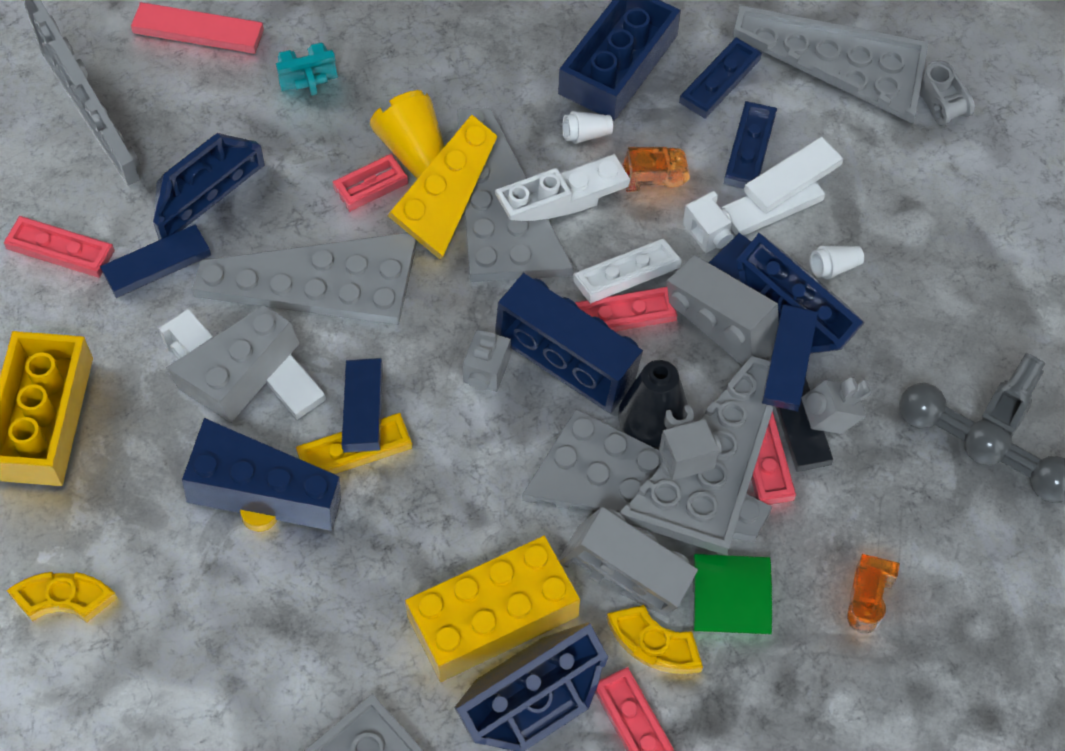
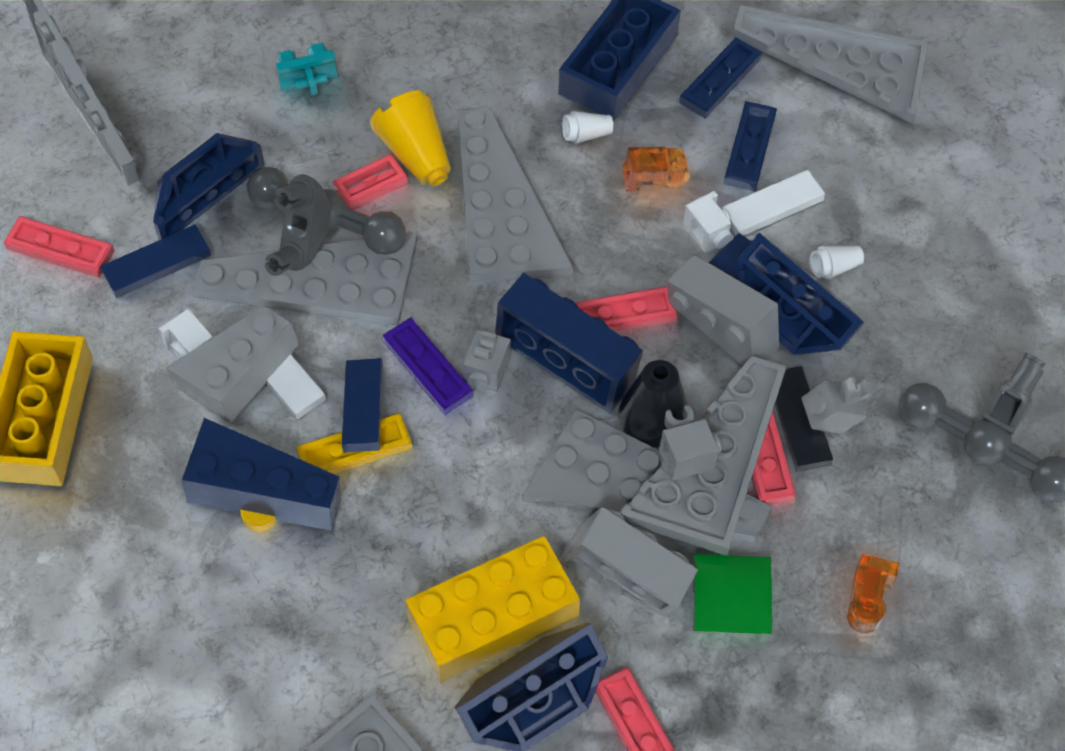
yellow tile [7,572,118,623] -> none
coral tile [131,2,264,54] -> none
yellow wing [387,114,497,259] -> none
white slope [495,154,630,221] -> none
white tile [574,238,681,304] -> none
yellow tile [606,605,703,674] -> none
white tile [744,137,844,214] -> none
dark blue tile [762,304,818,412] -> none
light grey piece [920,60,975,126] -> none
none -> dark grey connector [247,167,406,276]
none -> dark purple tile [382,317,474,416]

